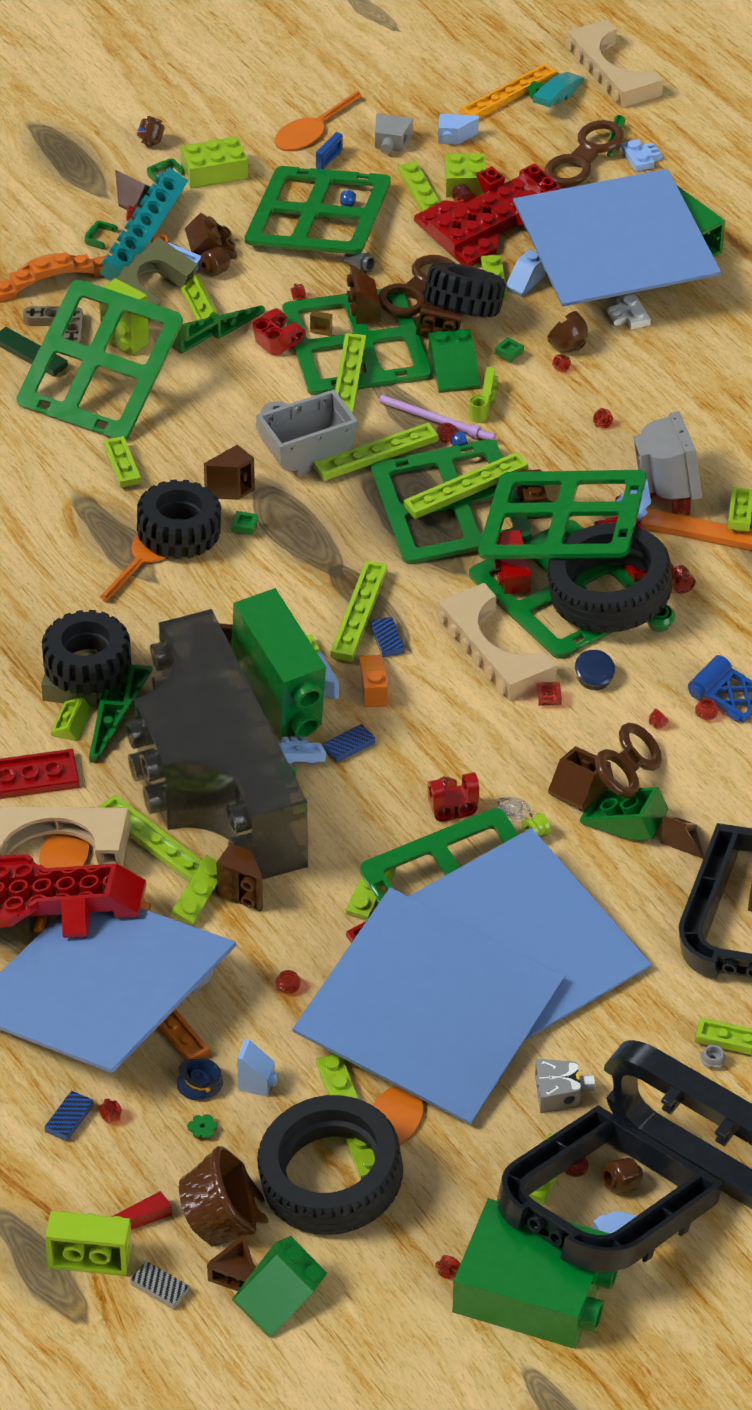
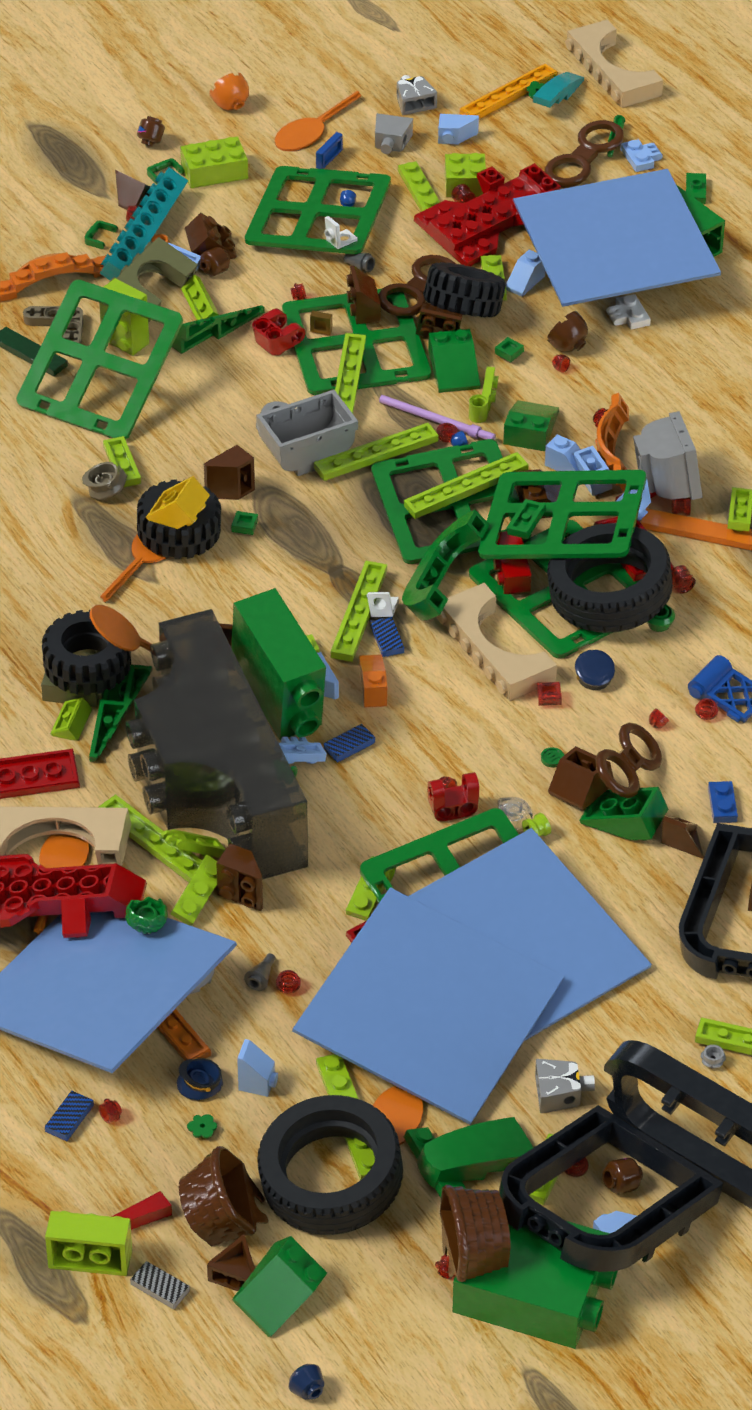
none -> dark tan hat [82,462,127,501]
none -> orange piece [89,605,190,671]
none -> green hair [126,897,168,934]
none -> yellow slope [146,476,210,529]
none -> lime hinge [162,829,226,858]
none -> orange cylinder [210,73,249,110]
none -> flat silver cone [244,953,276,991]
none -> dark blue cone [289,1364,324,1400]
none -> white bracket [324,216,358,249]
none -> white bracket [367,592,399,617]
none -> light grey torso [397,75,437,115]
none -> green arch [402,510,490,620]
none -> green slope [404,1117,534,1198]
none -> reddish brown piece [440,1185,511,1282]
none -> green slope [503,400,559,451]
none -> green plate [507,499,546,539]
none -> green piece [541,747,564,768]
none -> light blue slope [545,434,581,471]
none -> light blue slope [573,446,613,496]
none -> orange piece [595,393,629,492]
none -> green plate [686,173,706,204]
none -> blue plate [708,781,738,823]

